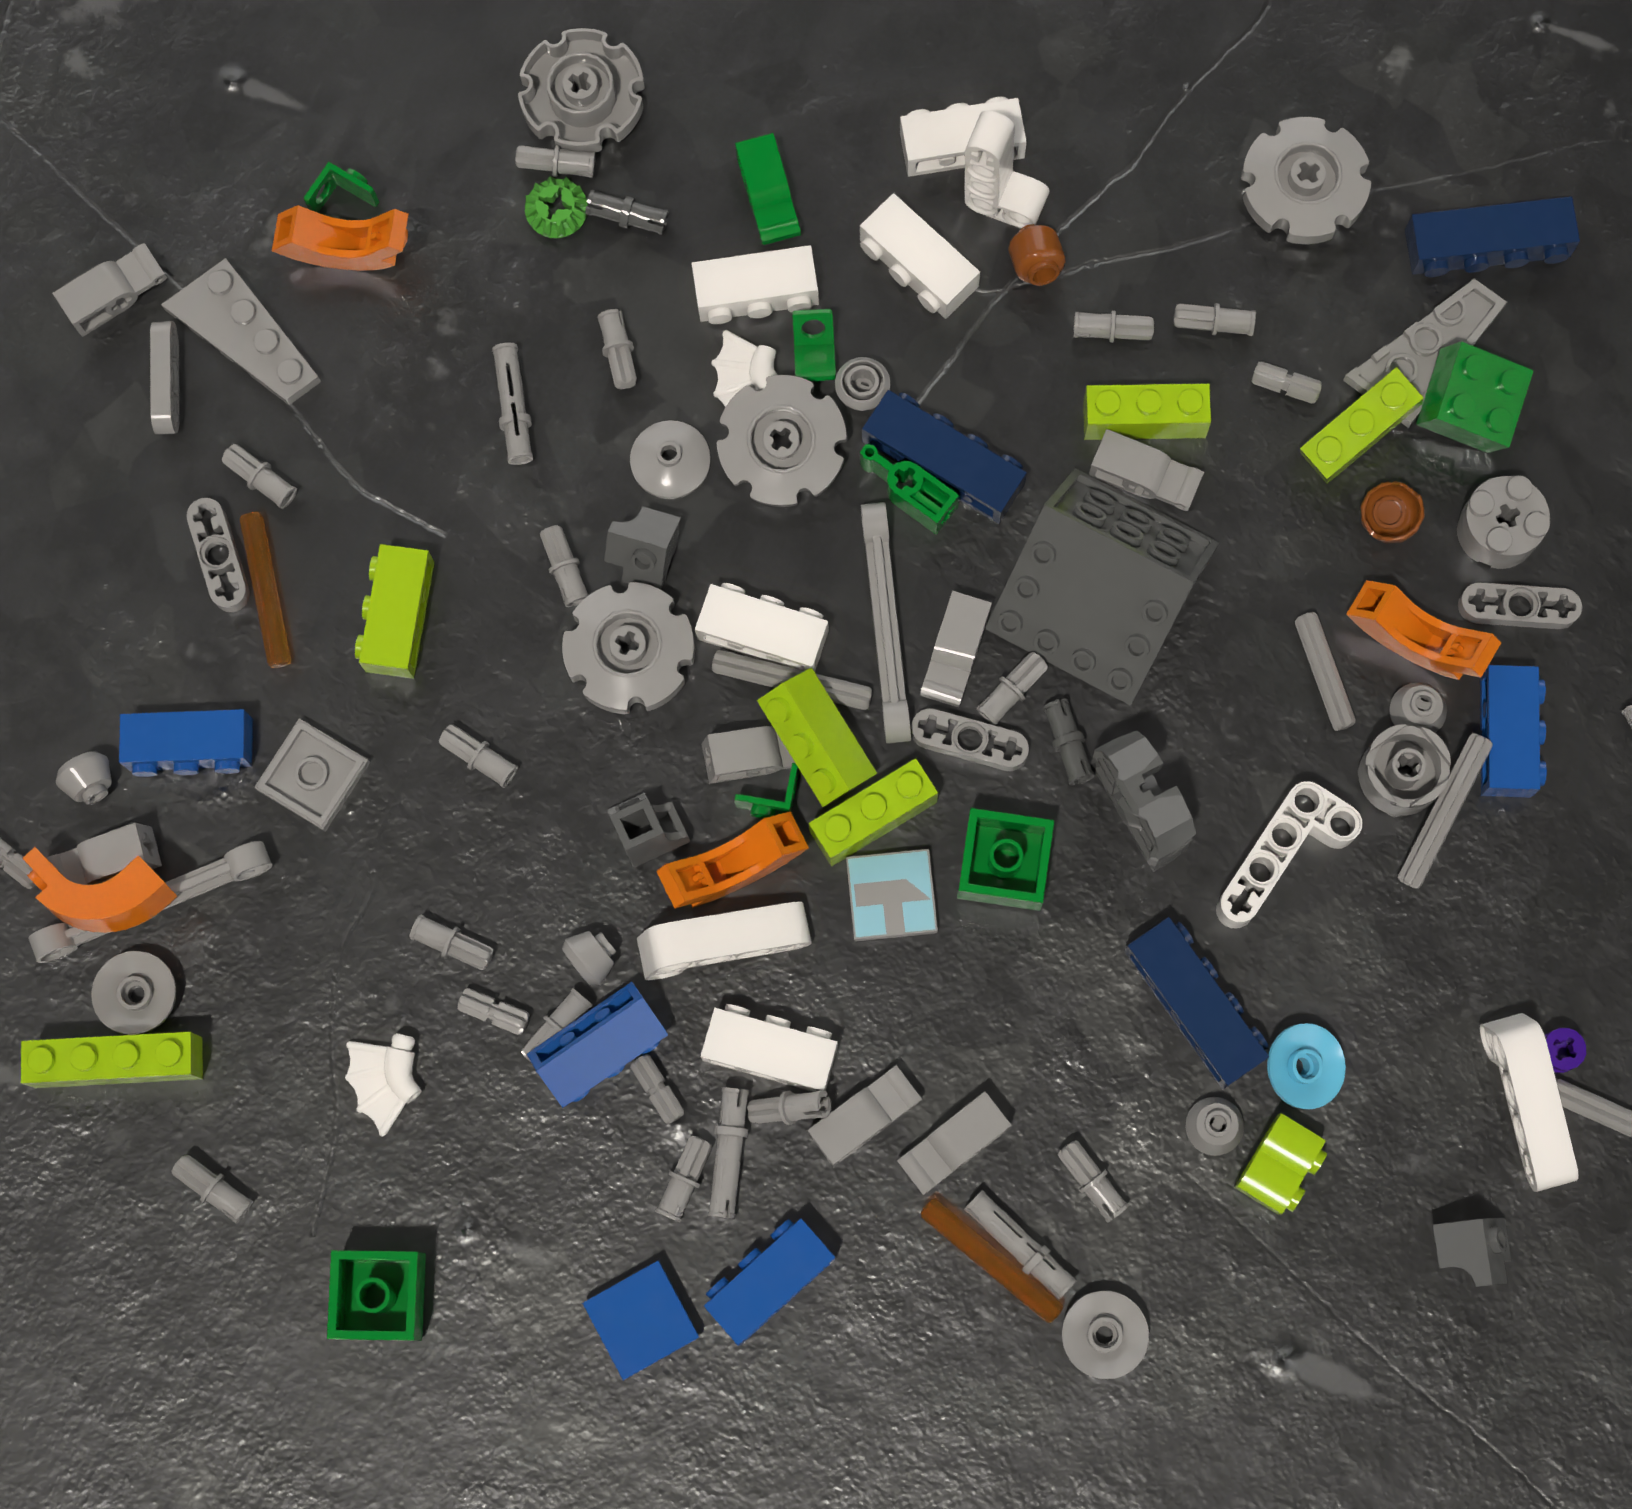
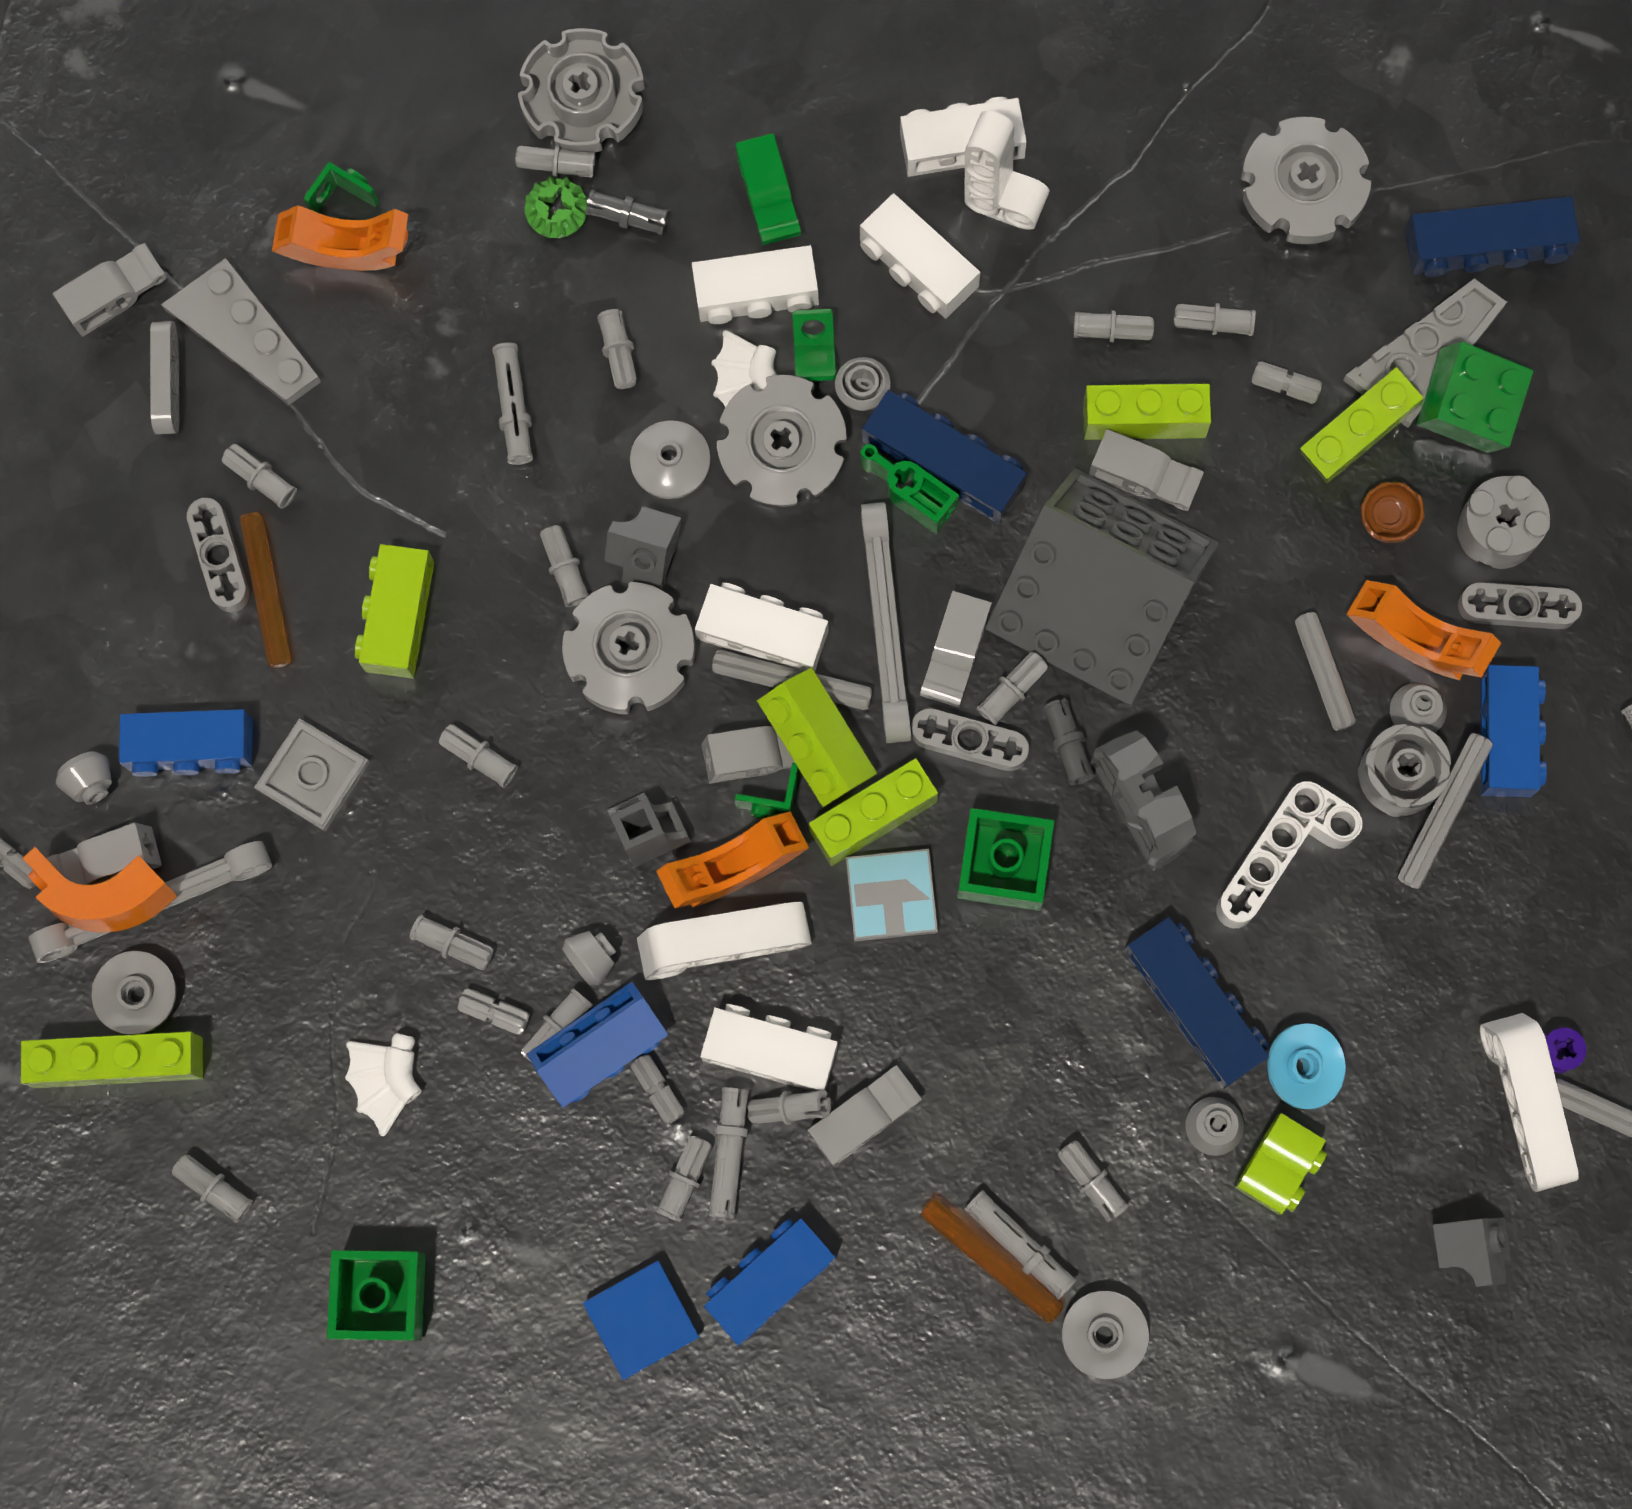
light grey piece [897,1092,1012,1195] -> none
dark orange head [1008,224,1066,286] -> none

